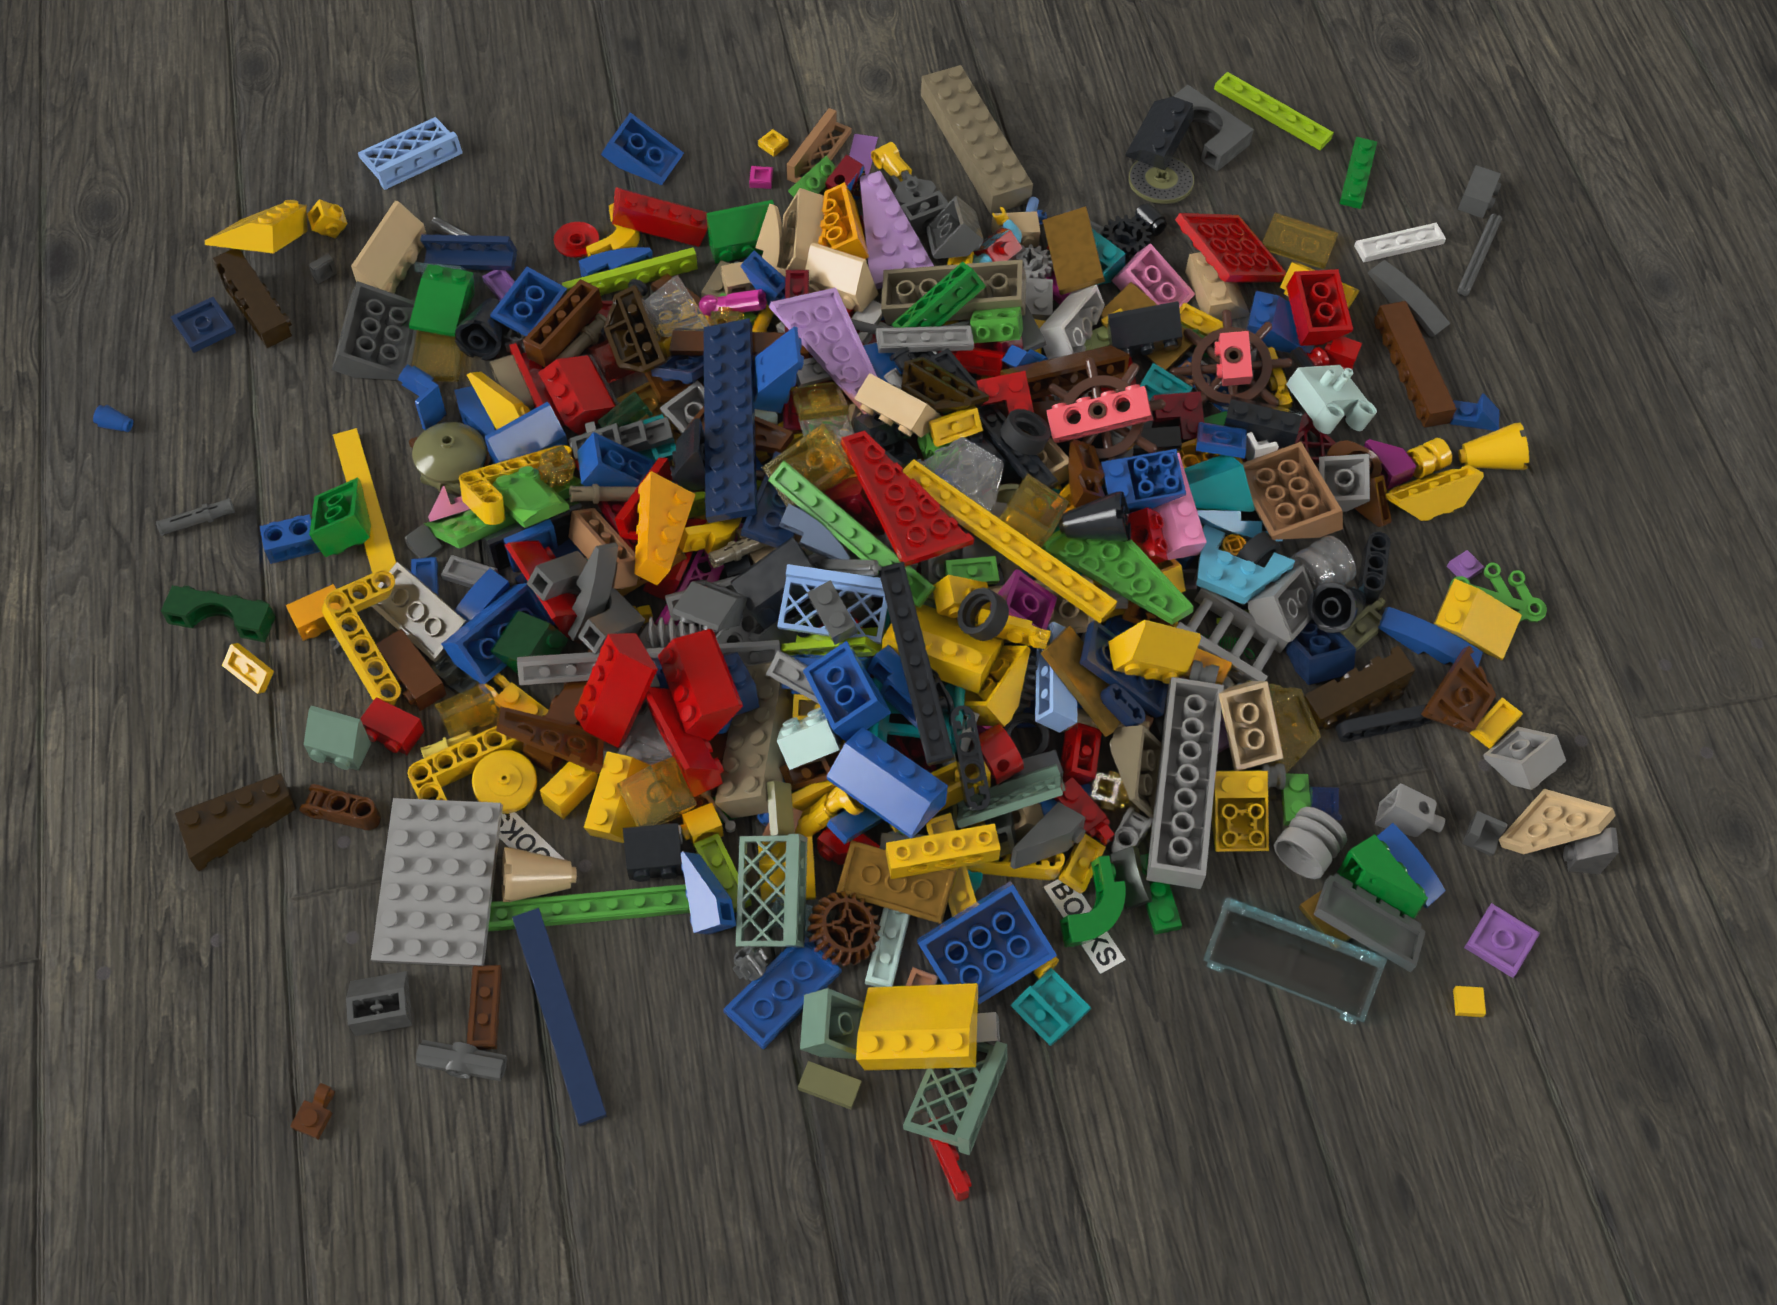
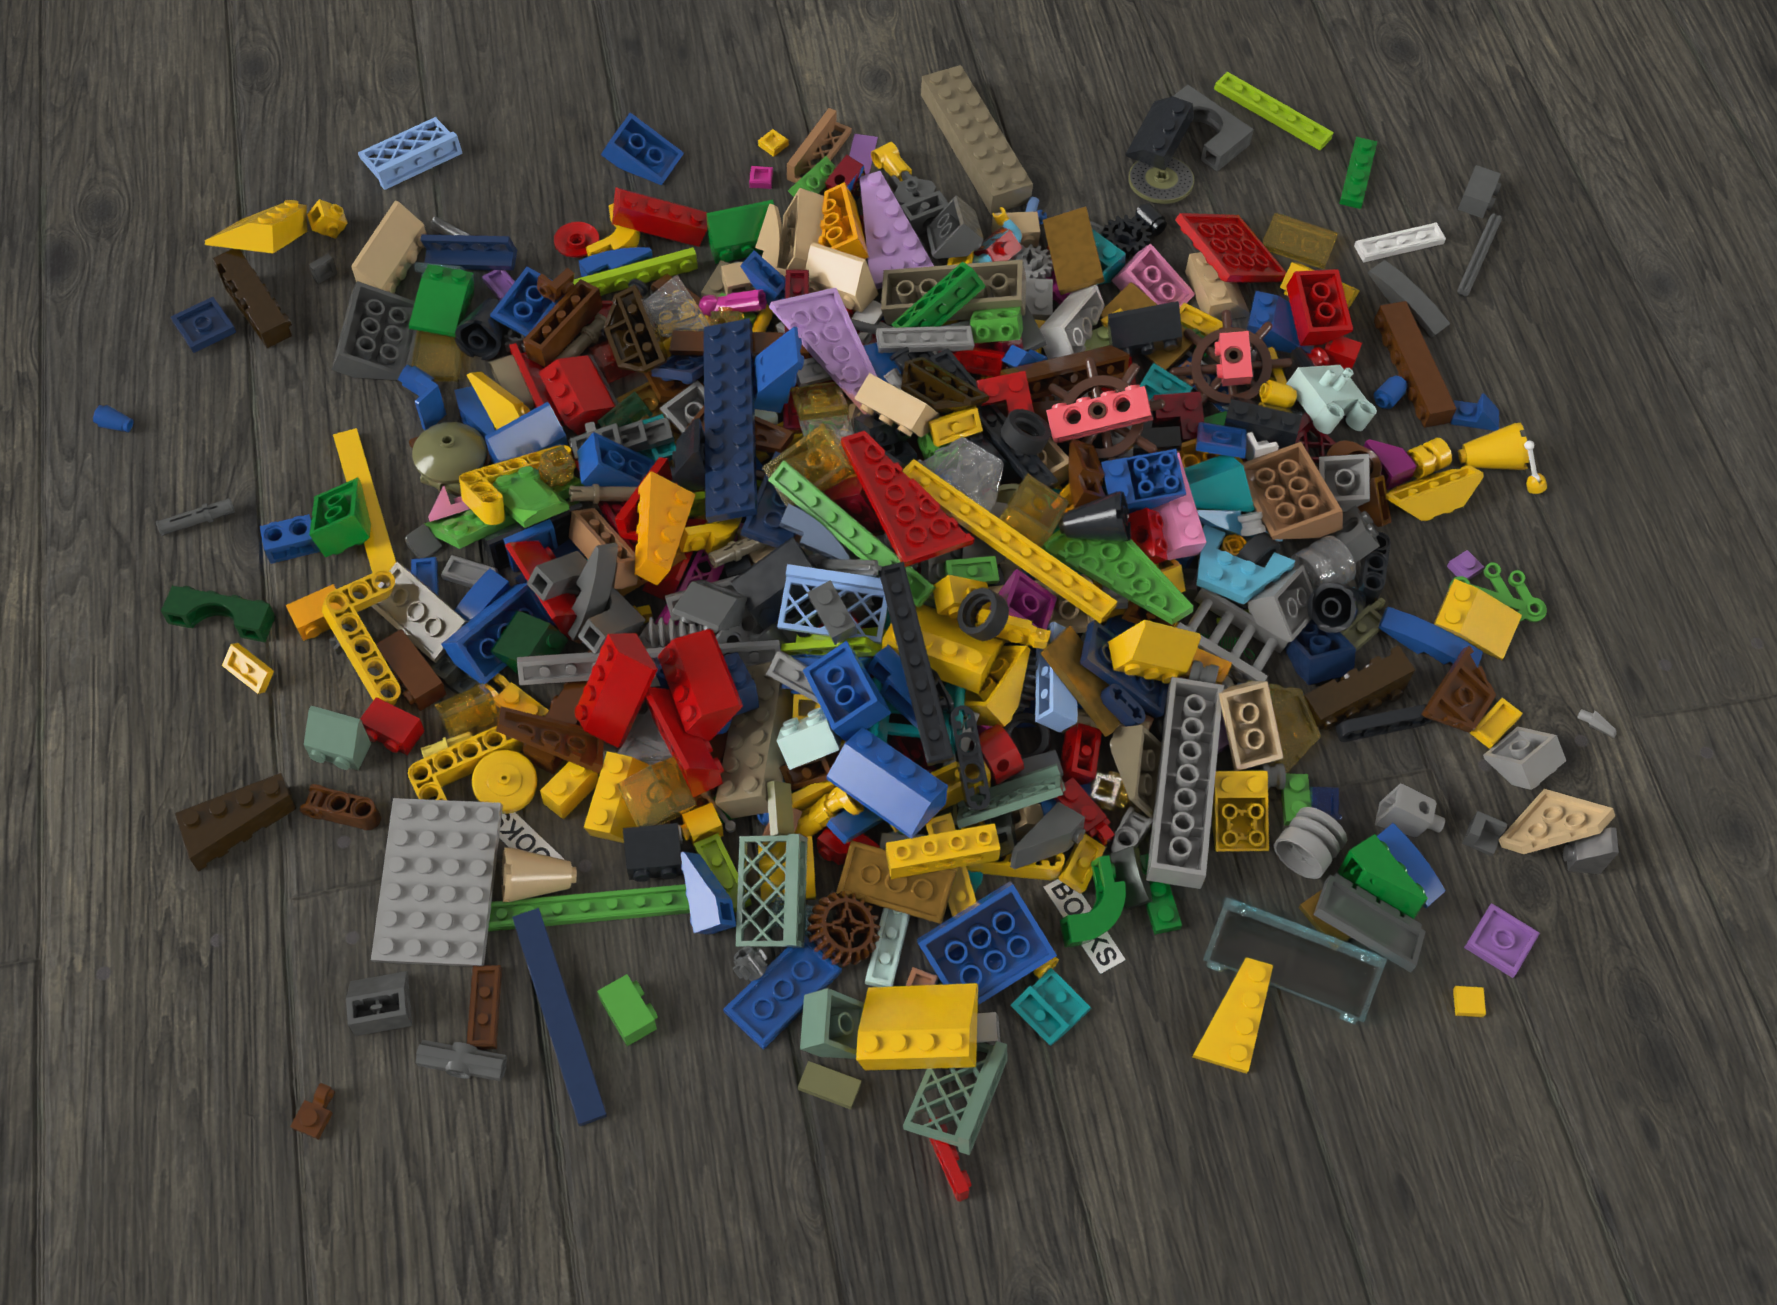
none -> reddish brown bracket [537,268,575,303]
none -> bright green brick [597,974,658,1046]
none -> yellow wing [1192,957,1273,1074]
none -> light grey wheel [1237,511,1266,536]
none -> yellow brick [1259,380,1297,408]
none -> dark grey brick [1335,505,1380,563]
none -> blue brick [1374,376,1408,409]
none -> hinge [1524,440,1547,494]
none -> light grey bar [1578,709,1617,738]

